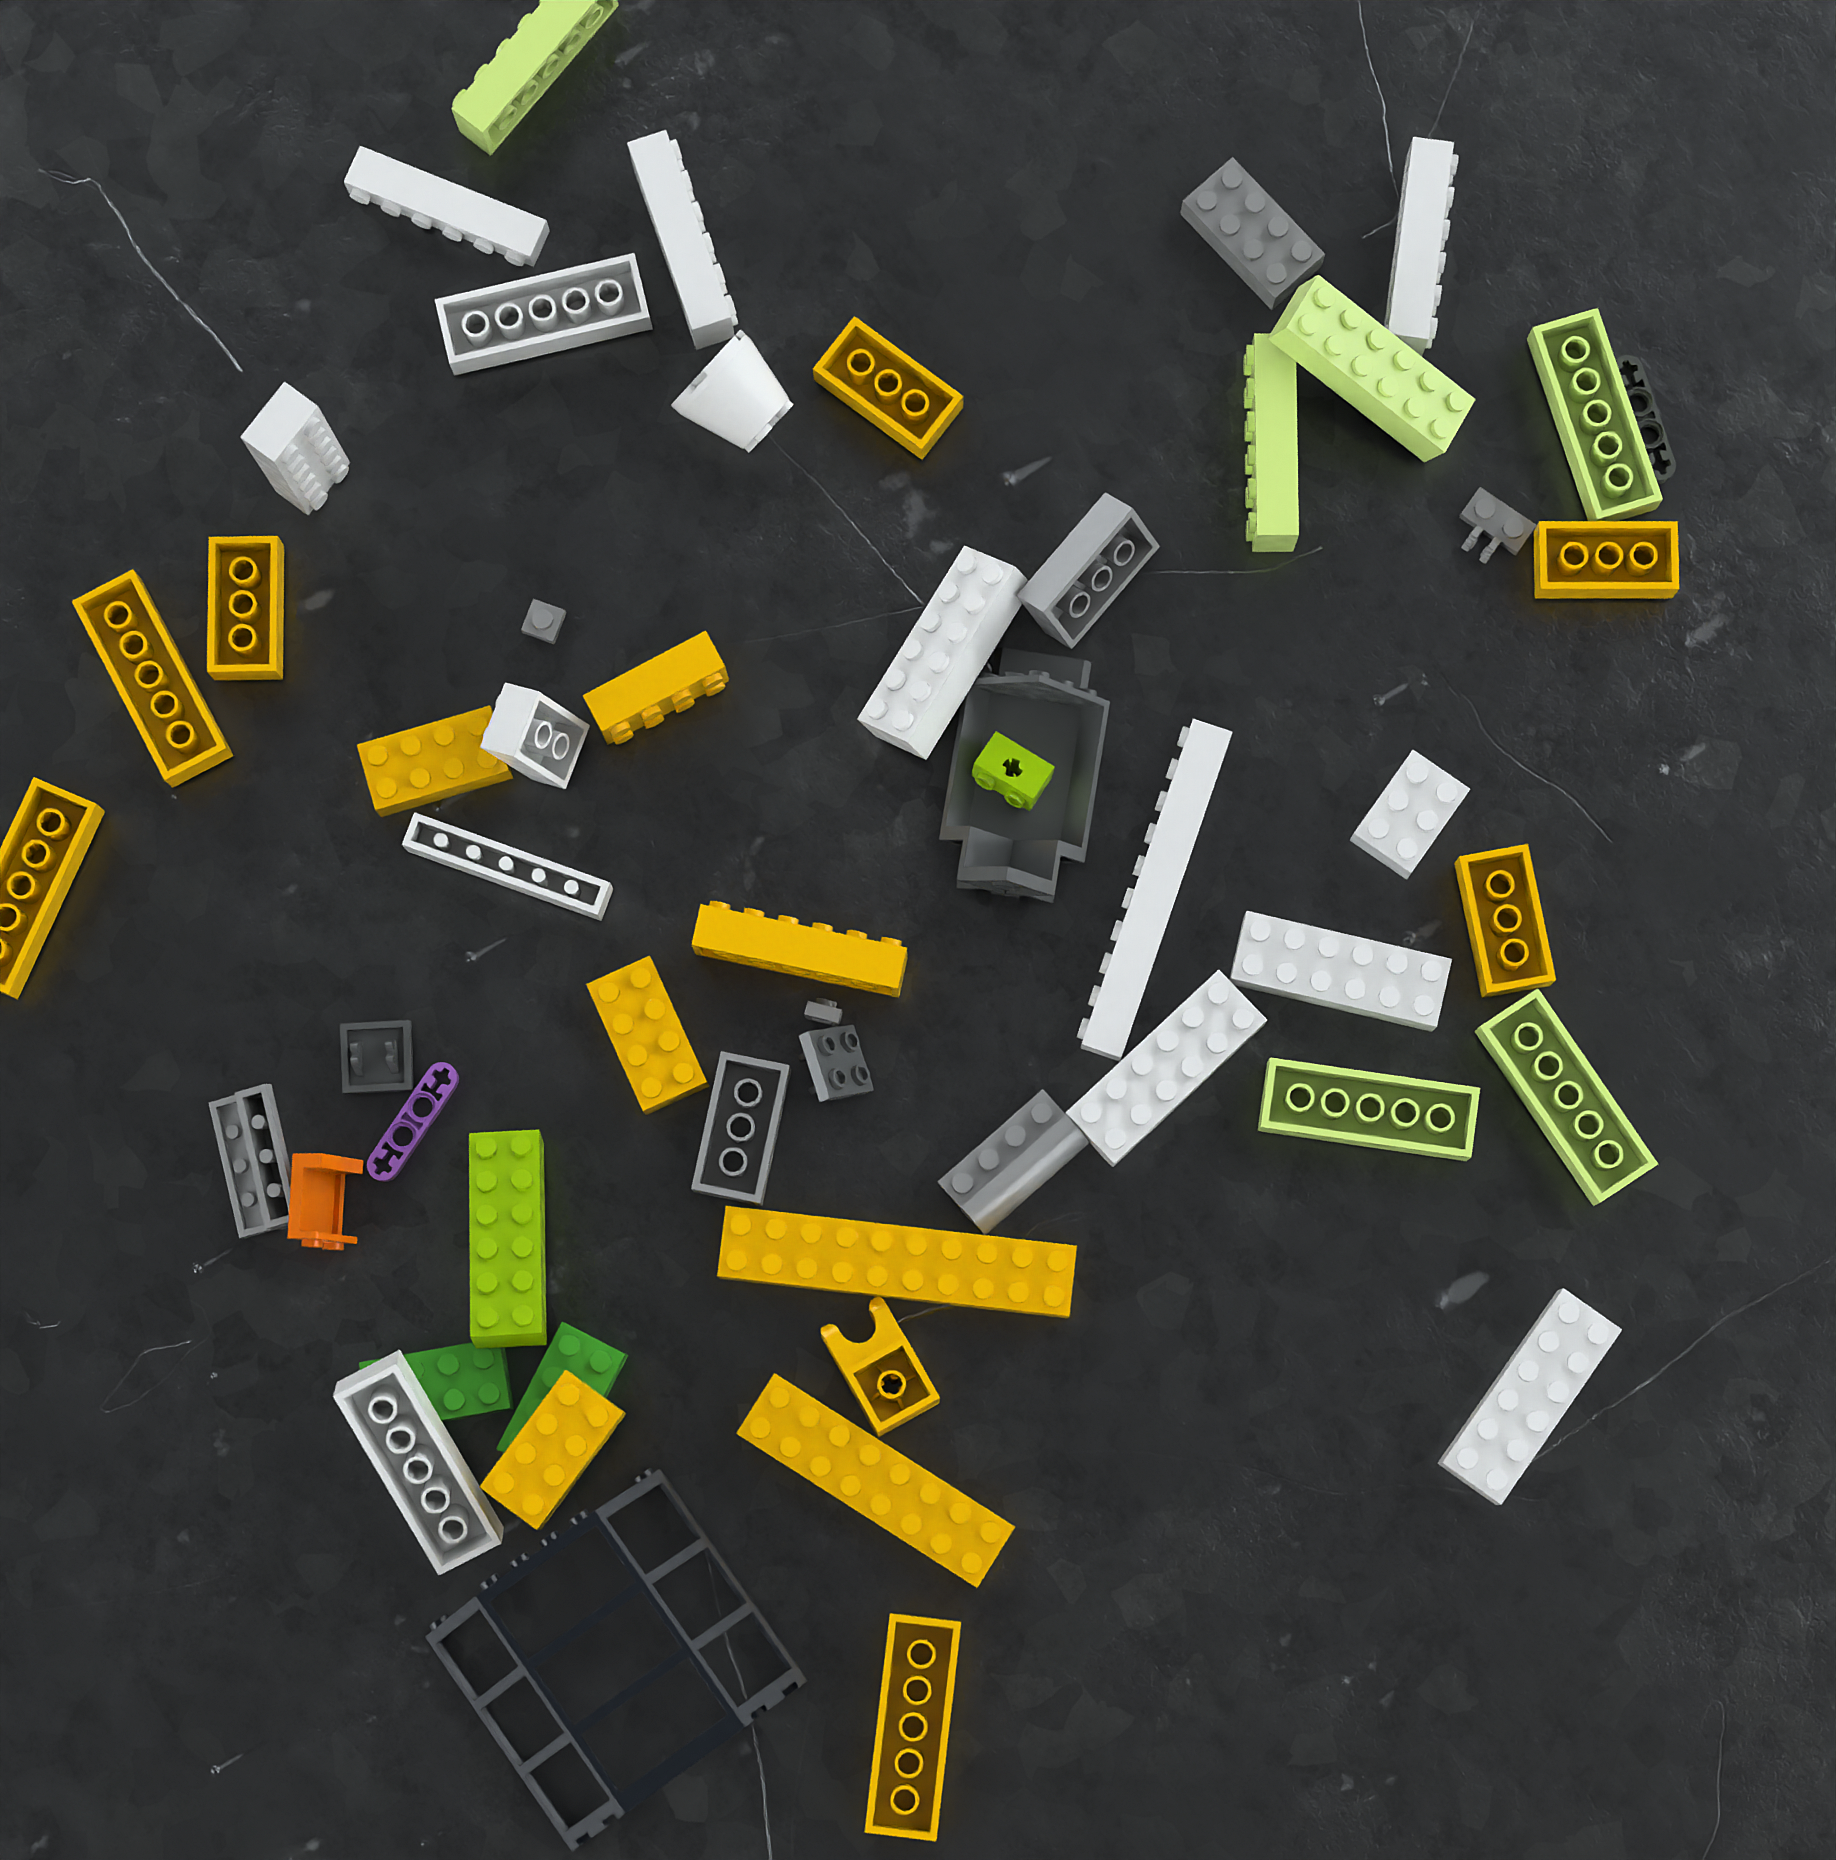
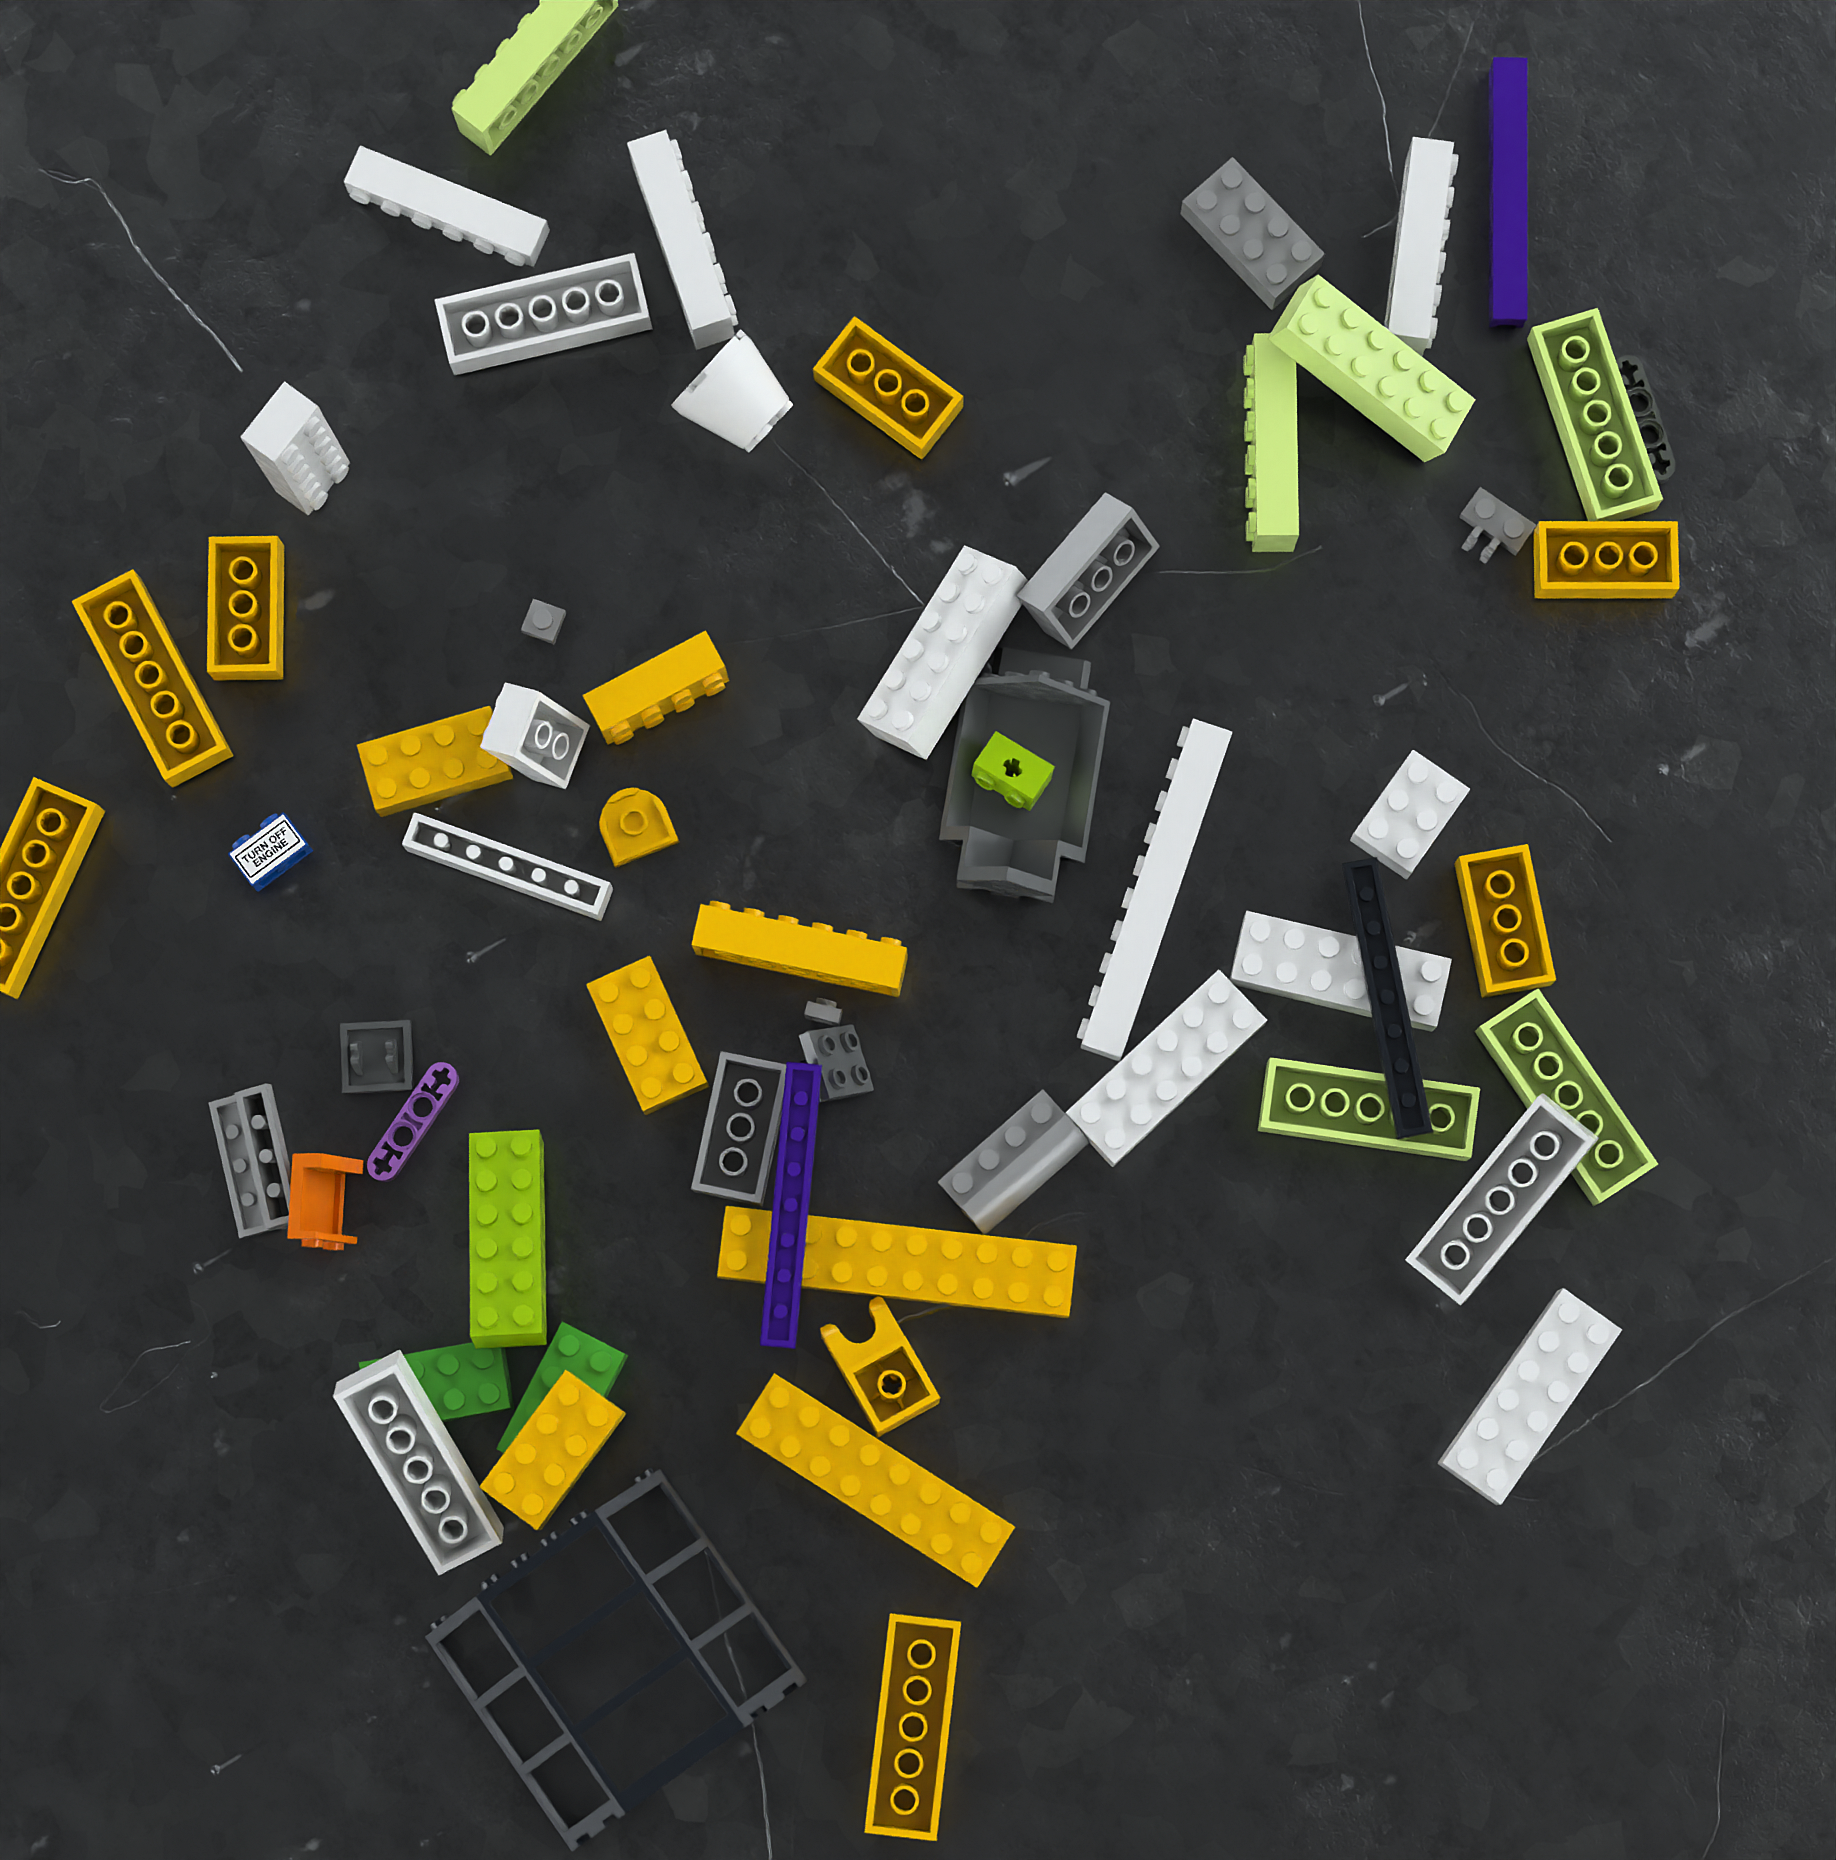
none -> brick [228,812,314,892]
none -> yellow tile [599,788,679,868]
none -> dark purple tile [760,1062,822,1349]
none -> black tile [1341,857,1433,1140]
none -> white brick [1405,1093,1599,1305]
none -> dark purple tile [1489,57,1527,328]

